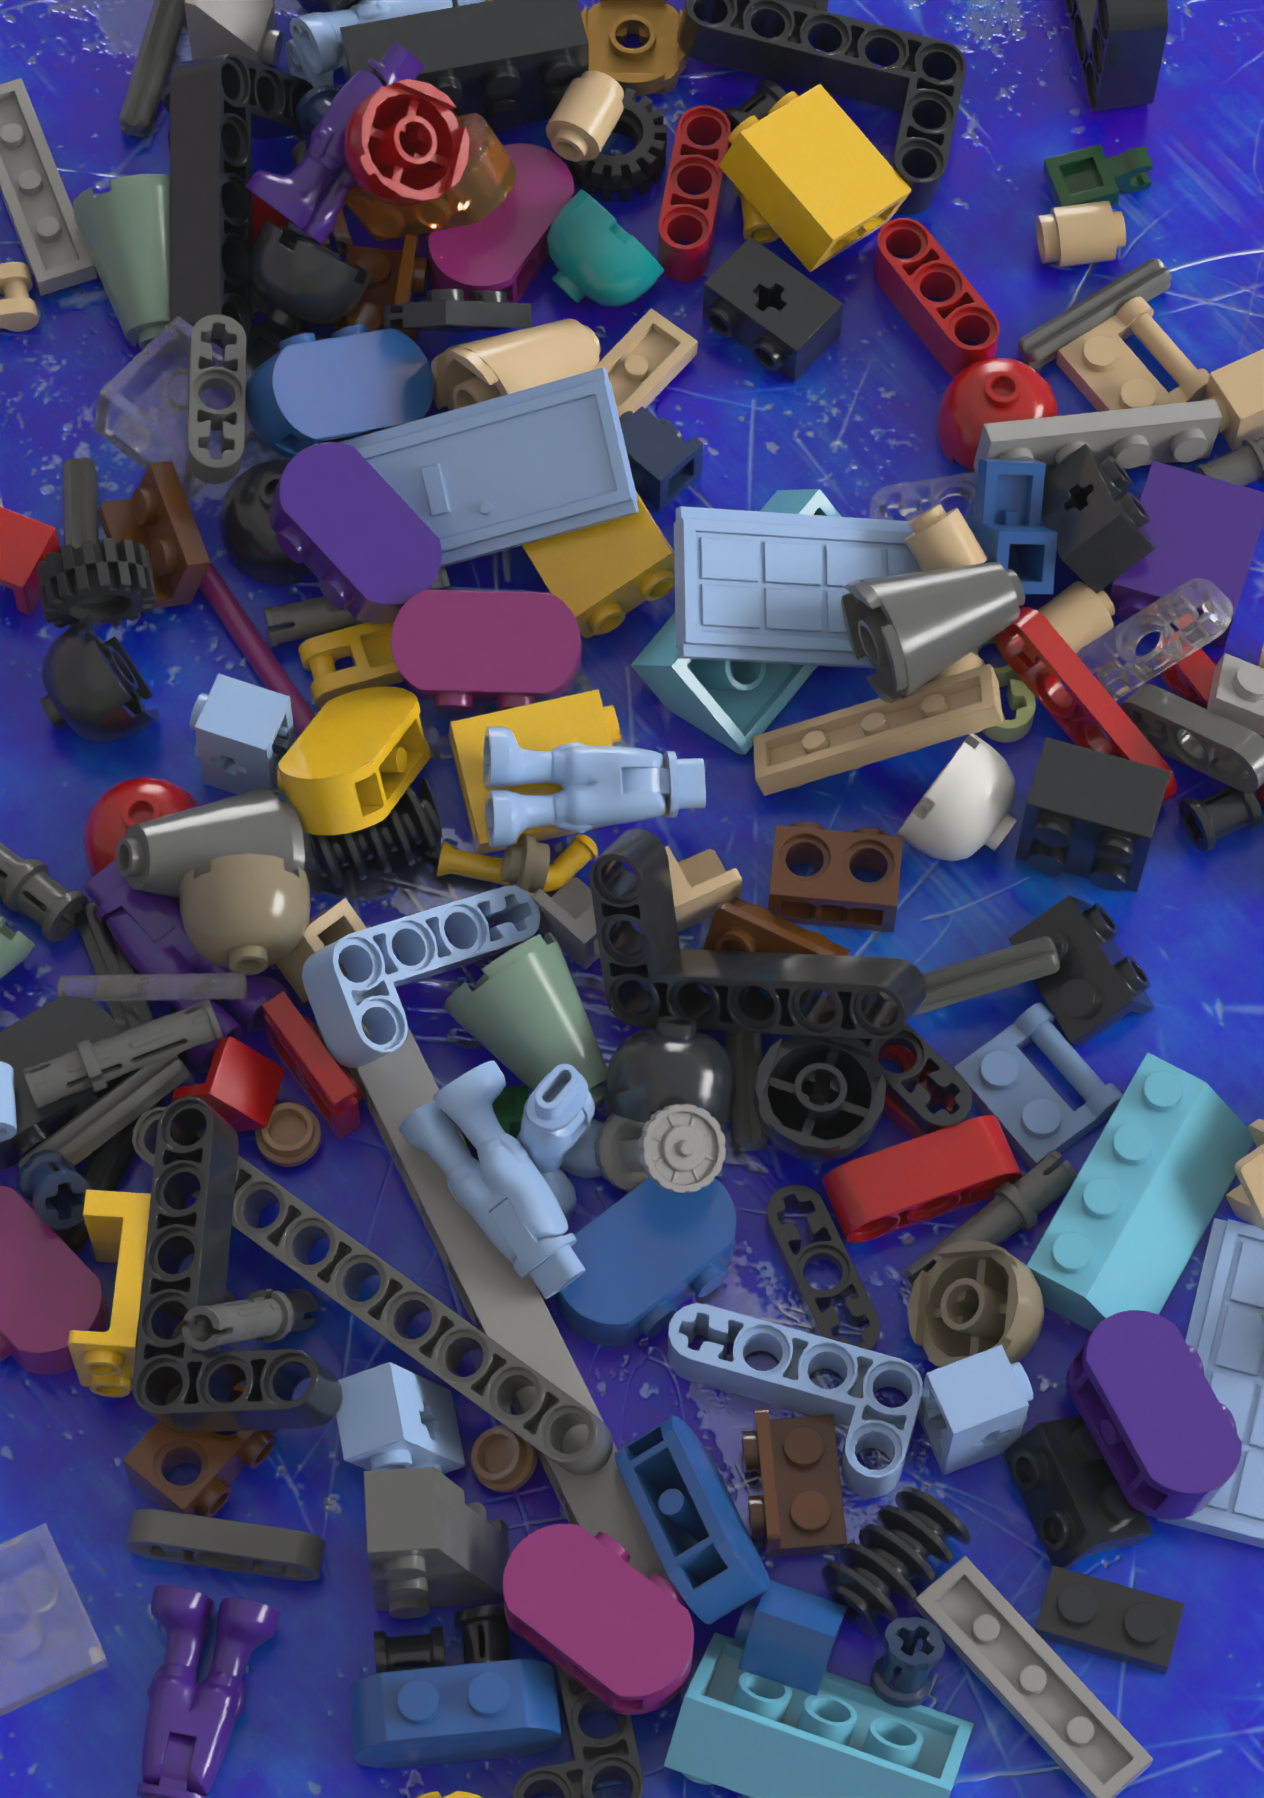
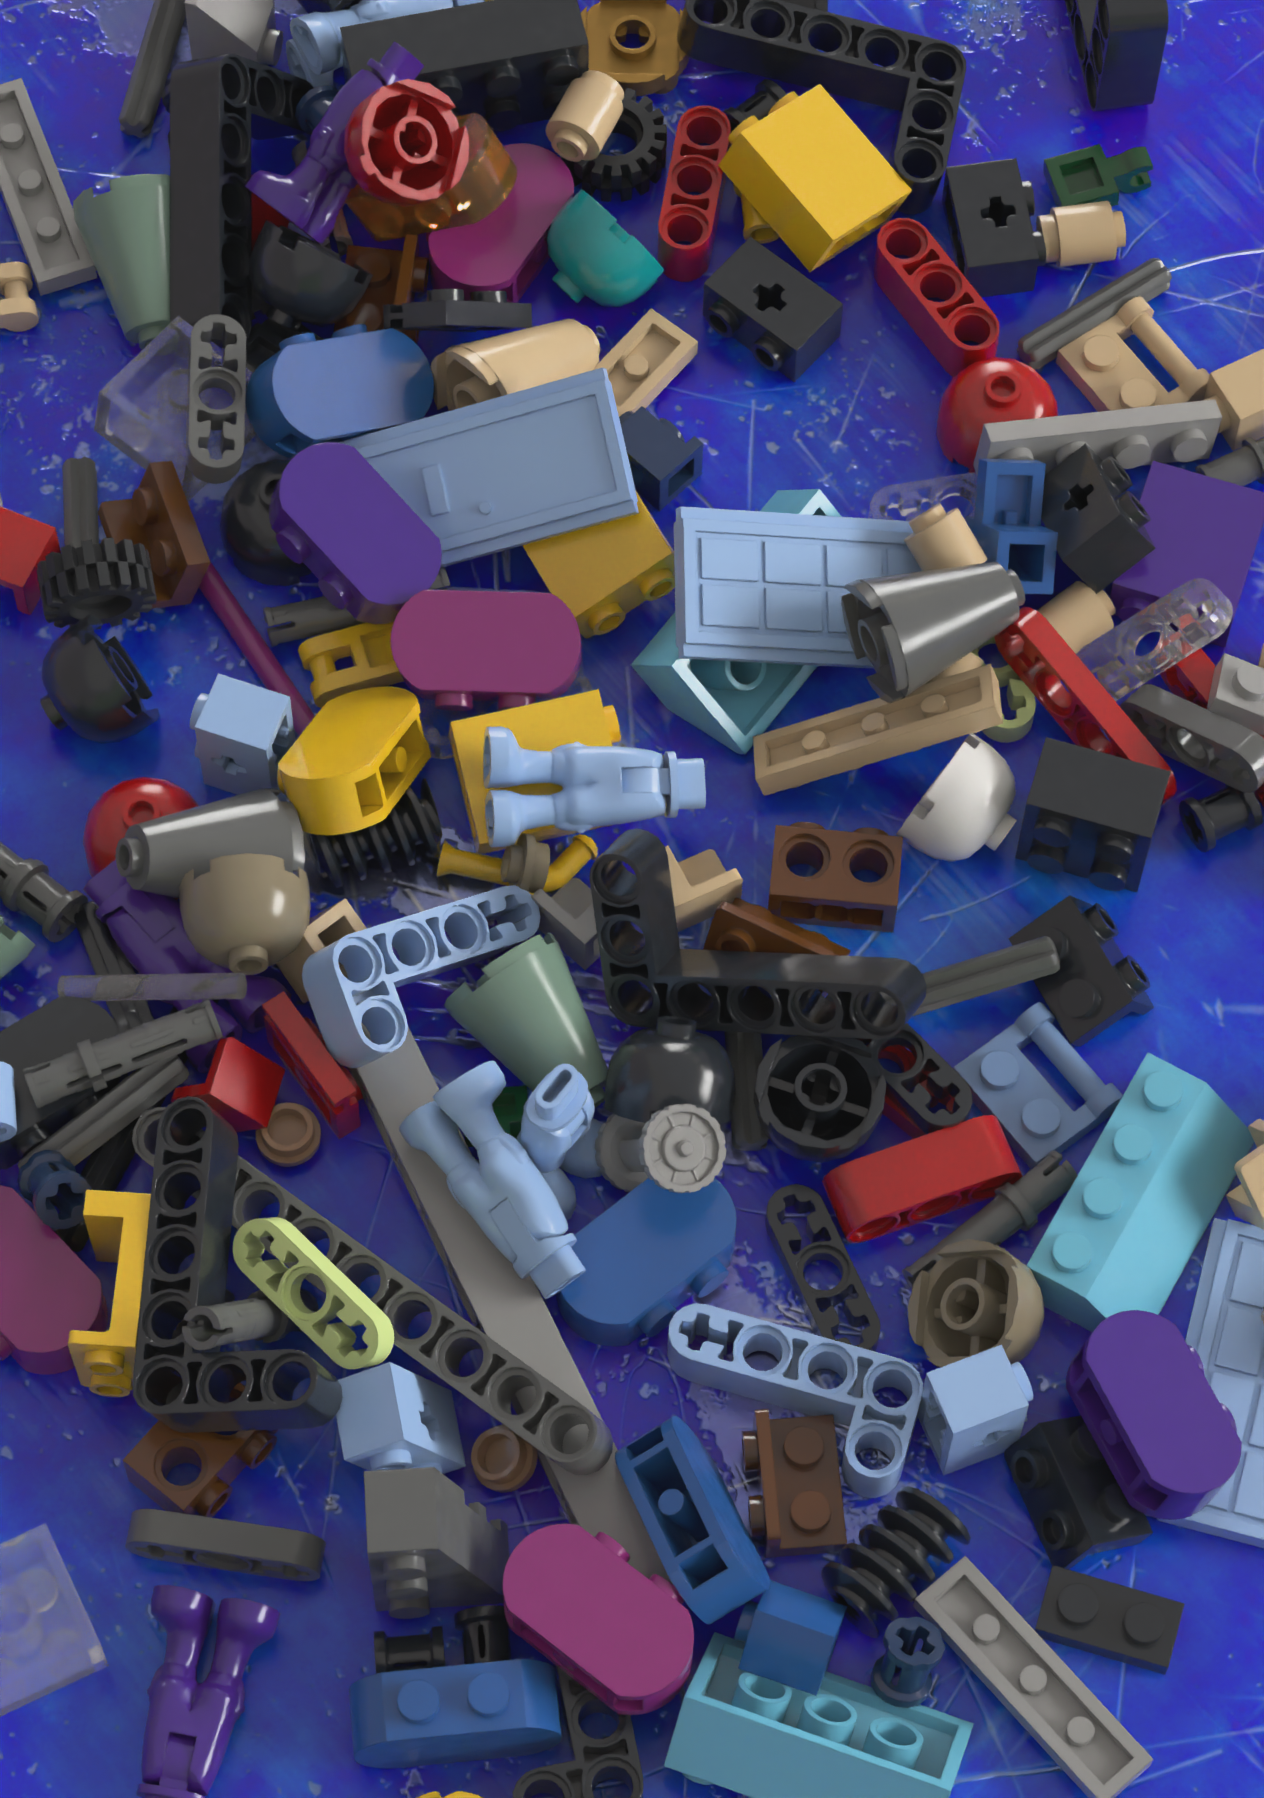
none -> yellowish green beam [233,1217,394,1369]
none -> black brick [942,158,1046,297]

